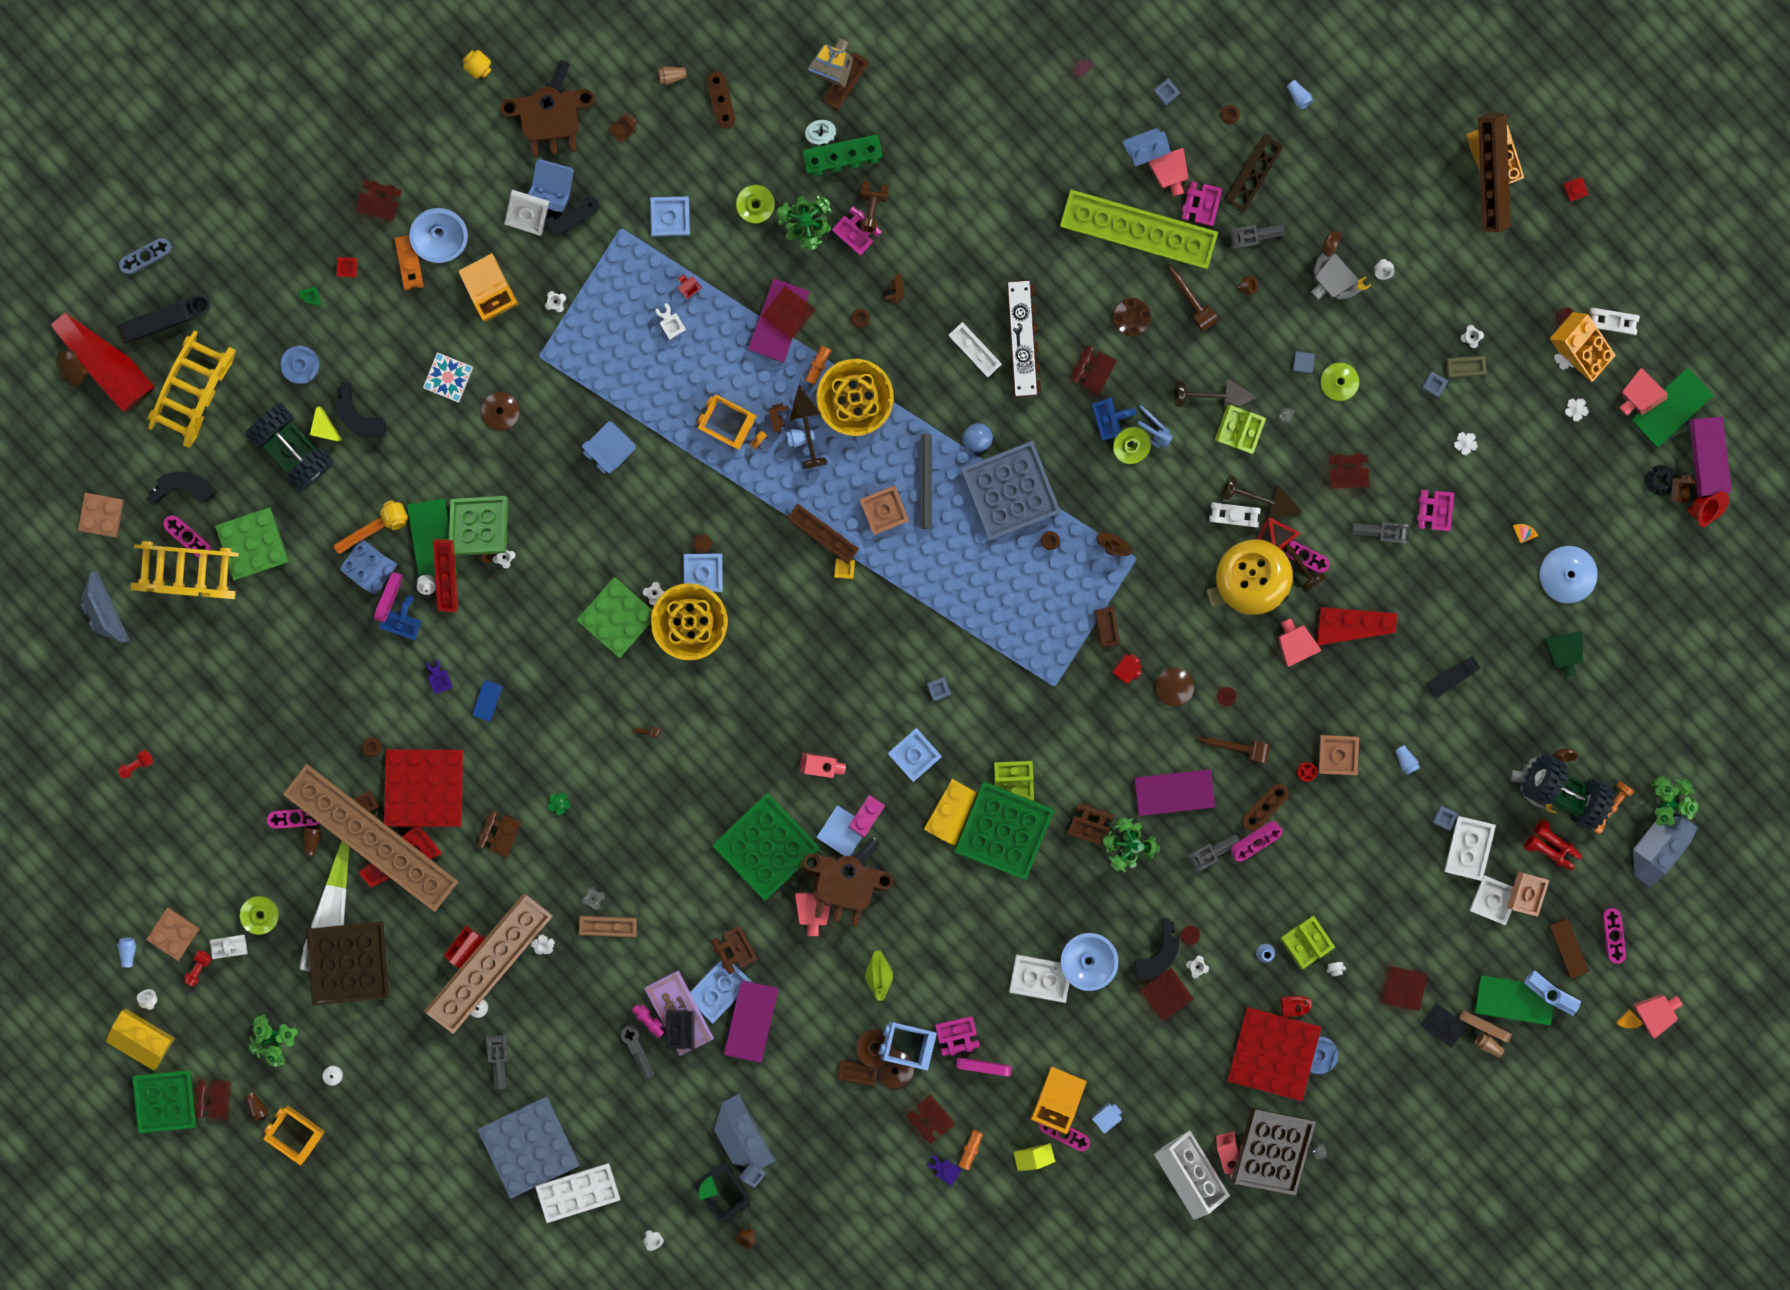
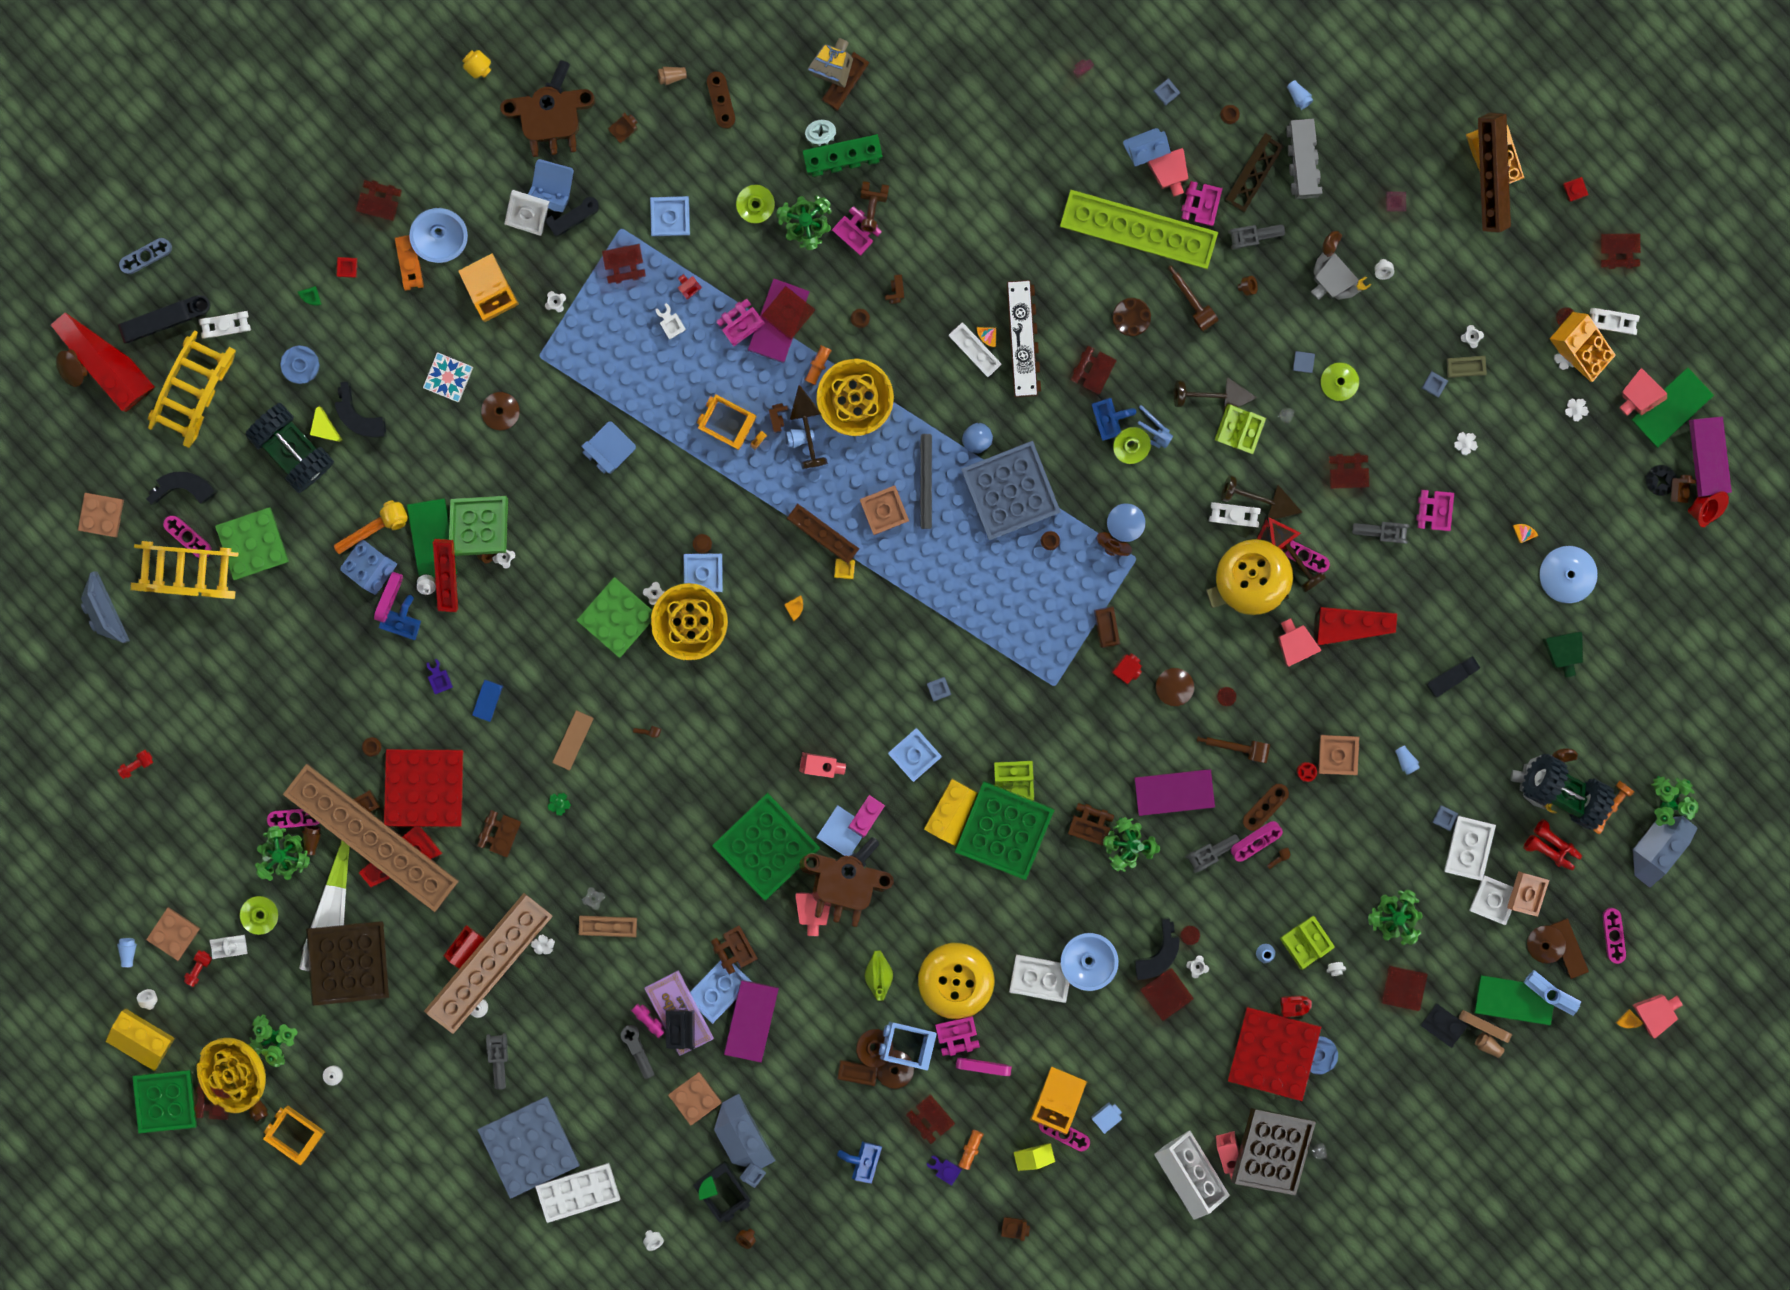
none -> yellow brick [197,1038,266,1113]
none -> white plate [199,311,251,339]
none -> bright green plant [255,826,310,881]
none -> medium nougat tile [552,710,594,770]
none -> clear red plate [602,244,646,284]
none -> nougat plate [668,1072,722,1125]
none -> dark pink plate [716,299,765,346]
none -> light orange tile [784,595,803,621]
none -> plate [837,1141,882,1184]
none -> yellow brick [918,943,994,1019]
none -> tile [977,327,996,347]
none -> reddish brown bracket [1001,1216,1030,1241]
none -> medium blue dish [1107,504,1145,542]
none -> reddish brown hand [1267,847,1291,869]
none -> light grey wedge [1286,119,1322,199]
none -> bright green plant [1368,890,1423,945]
none -> clear pink plate [1386,192,1406,212]
none -> reddish brown dish [1527,925,1566,963]
none -> clear red plate [1600,233,1641,269]

